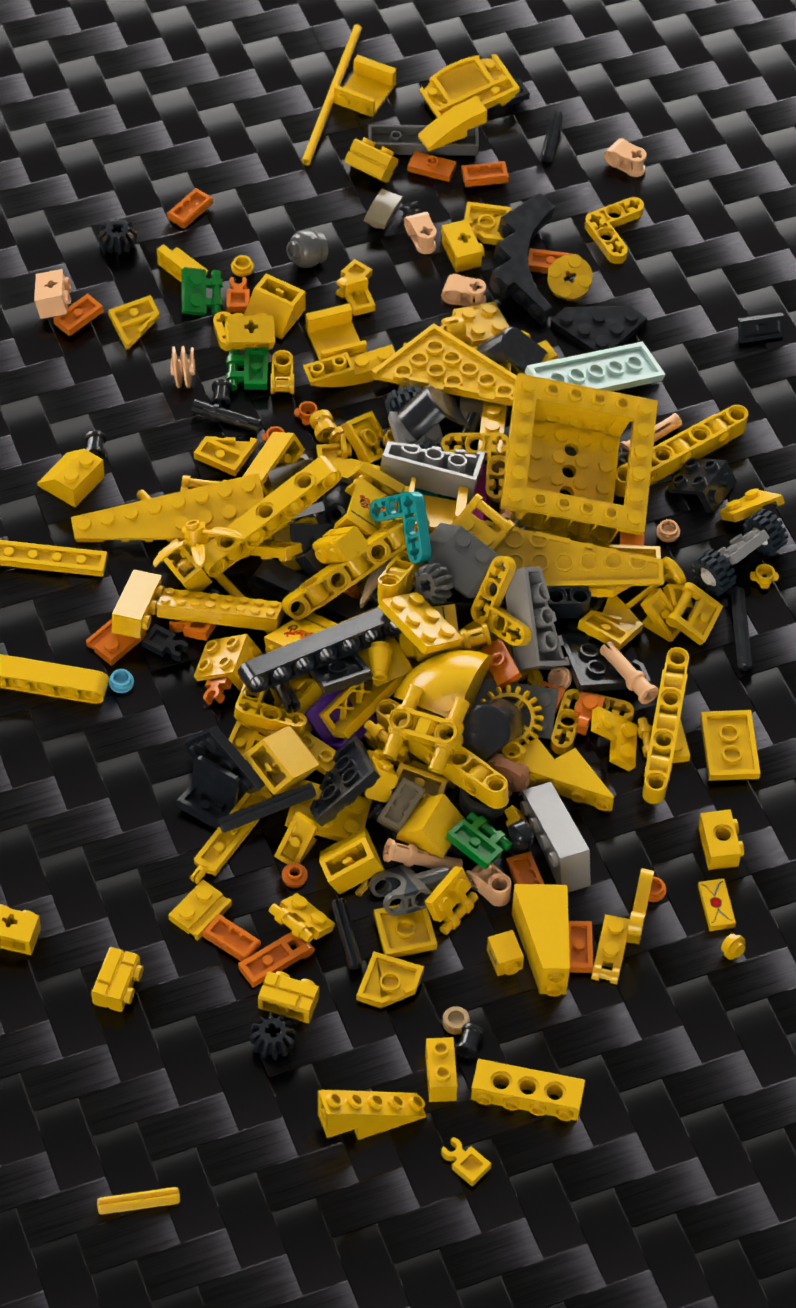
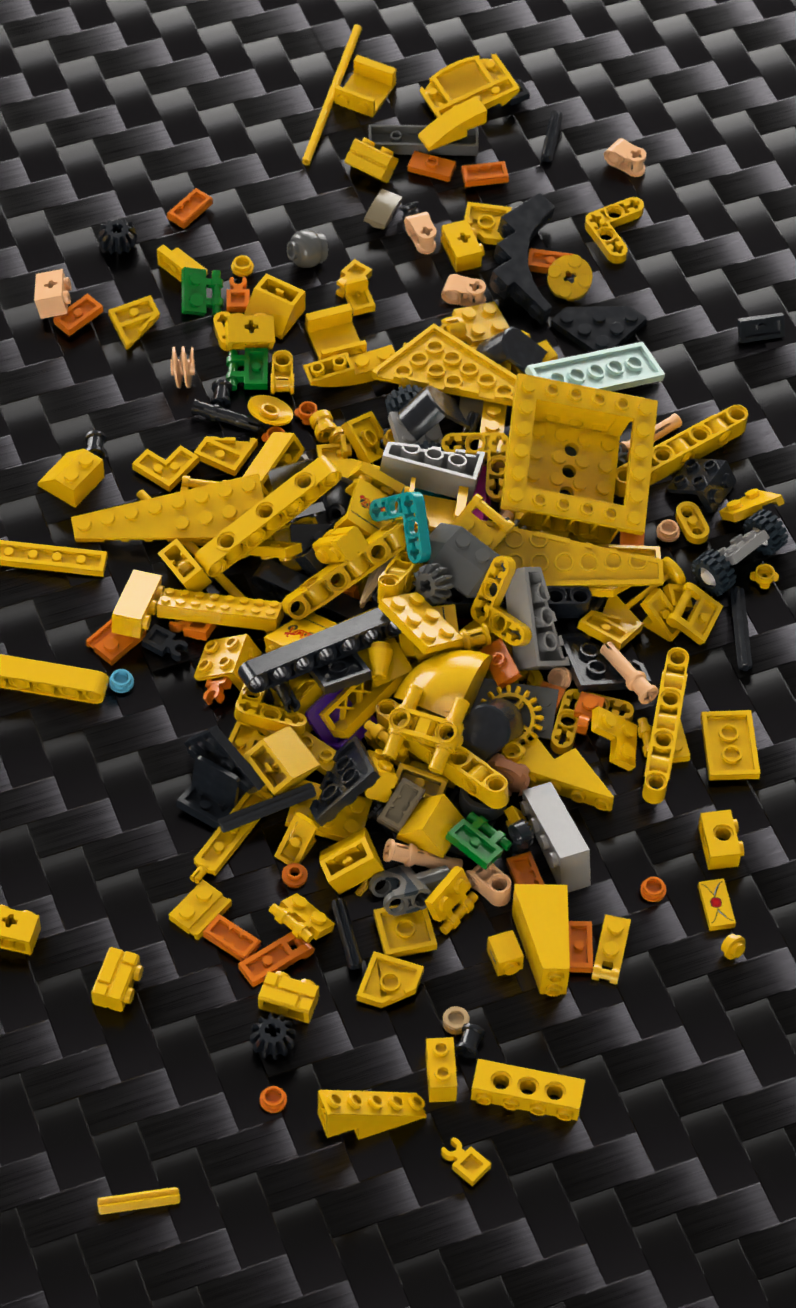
yellow plant [153,520,243,568] -> none
yellow beam [626,868,654,945] -> none
none -> yellow plate [132,445,199,492]
none -> yellow dish [247,395,293,426]
none -> orange plate [260,1086,287,1113]
none -> yellow plate [675,501,710,544]

